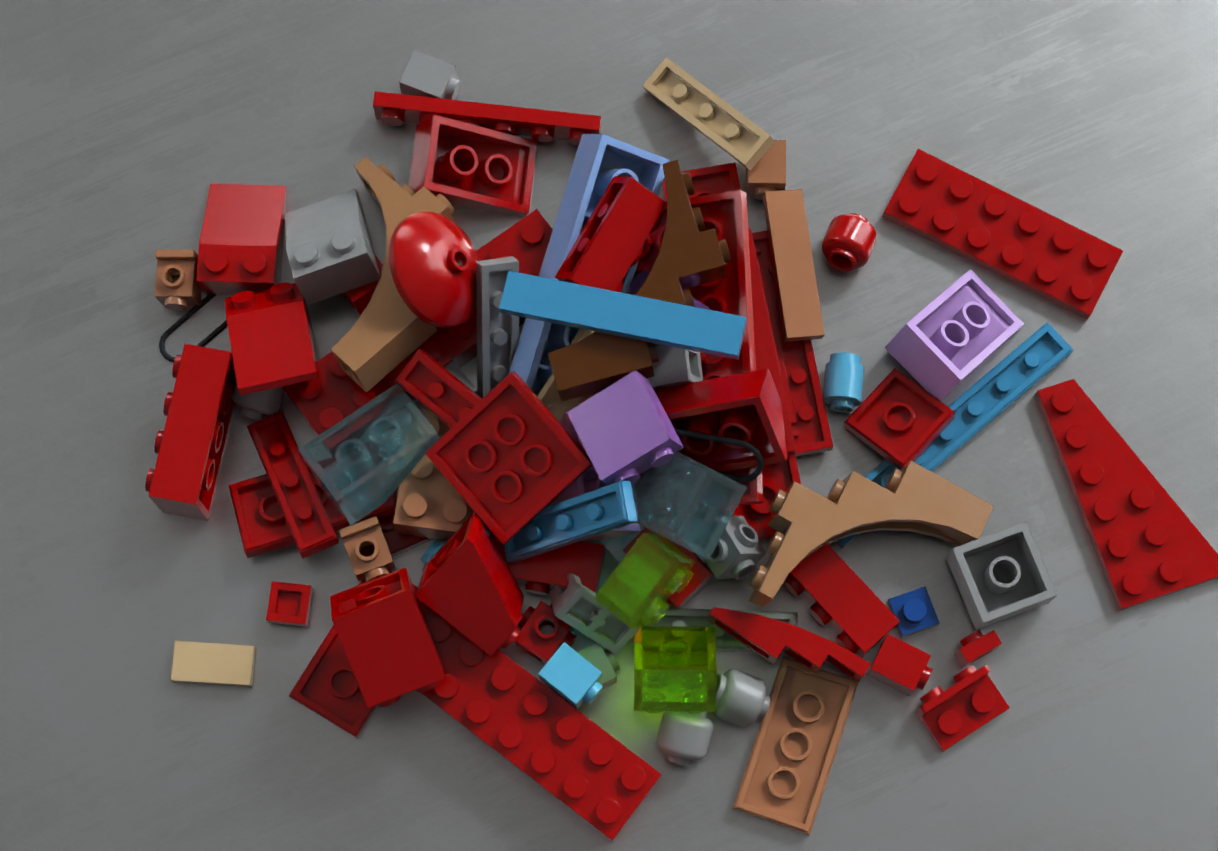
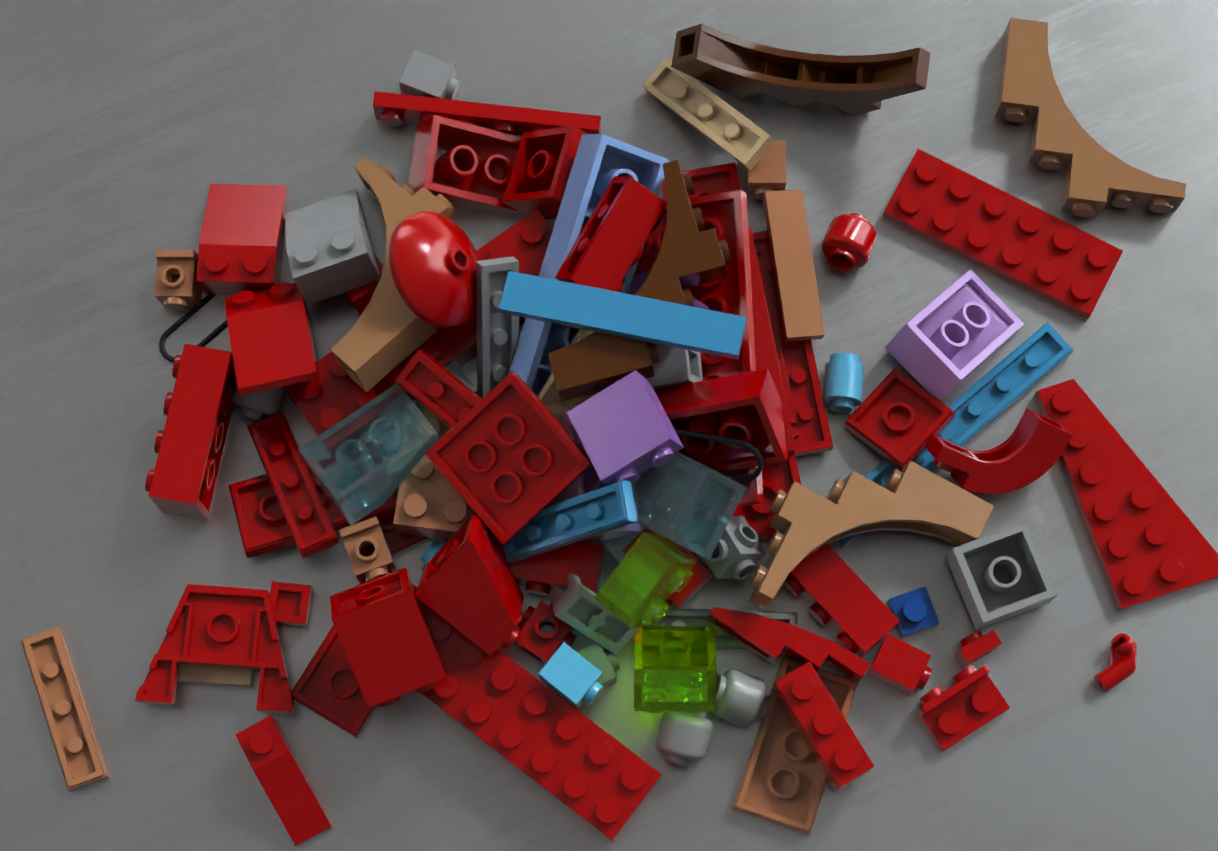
none -> nougat tile [21,626,109,791]
none -> red wing [135,584,295,714]
none -> red slope [235,715,332,847]
none -> red brick [503,125,587,220]
none -> reddish brown arch [671,24,931,116]
none -> red brick [772,661,874,792]
none -> red arch [924,408,1073,494]
none -> medium nougat arch [995,18,1186,217]
none -> red arm [1094,633,1137,692]

